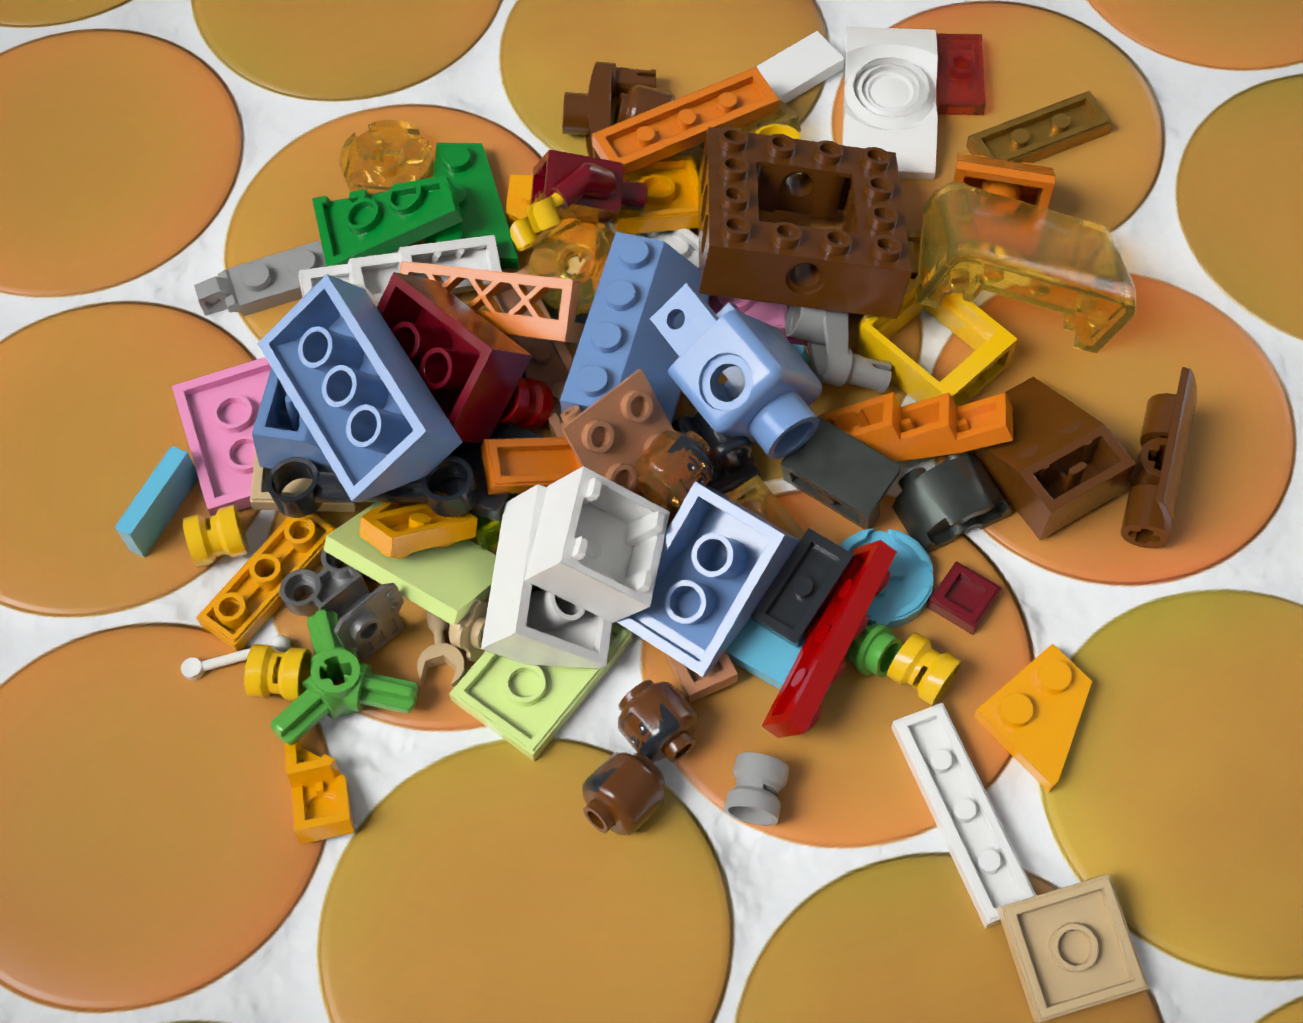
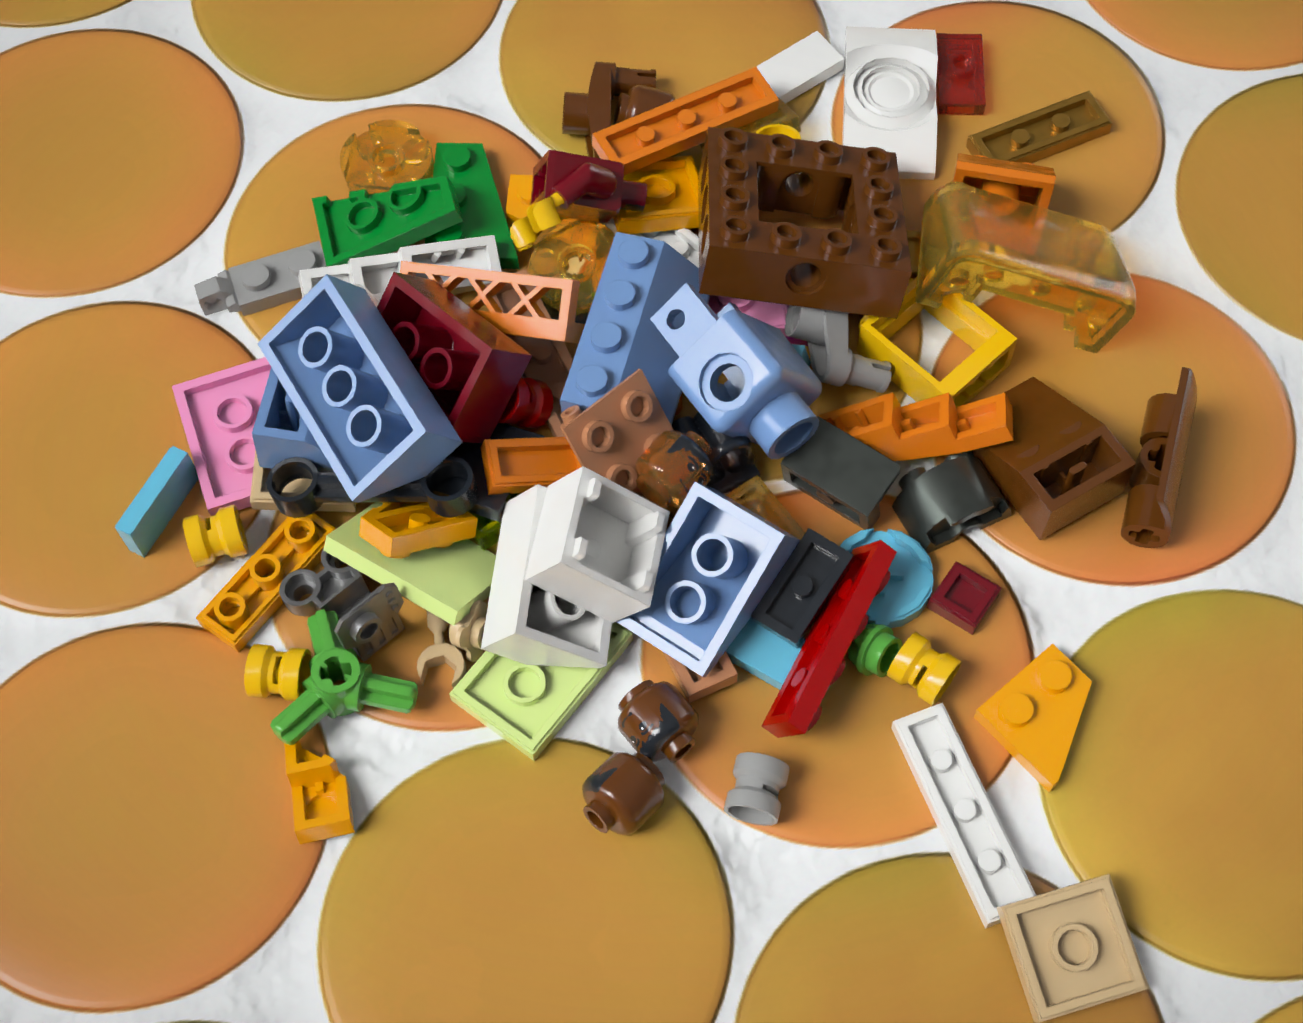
white hinge [181,635,291,681] -> none

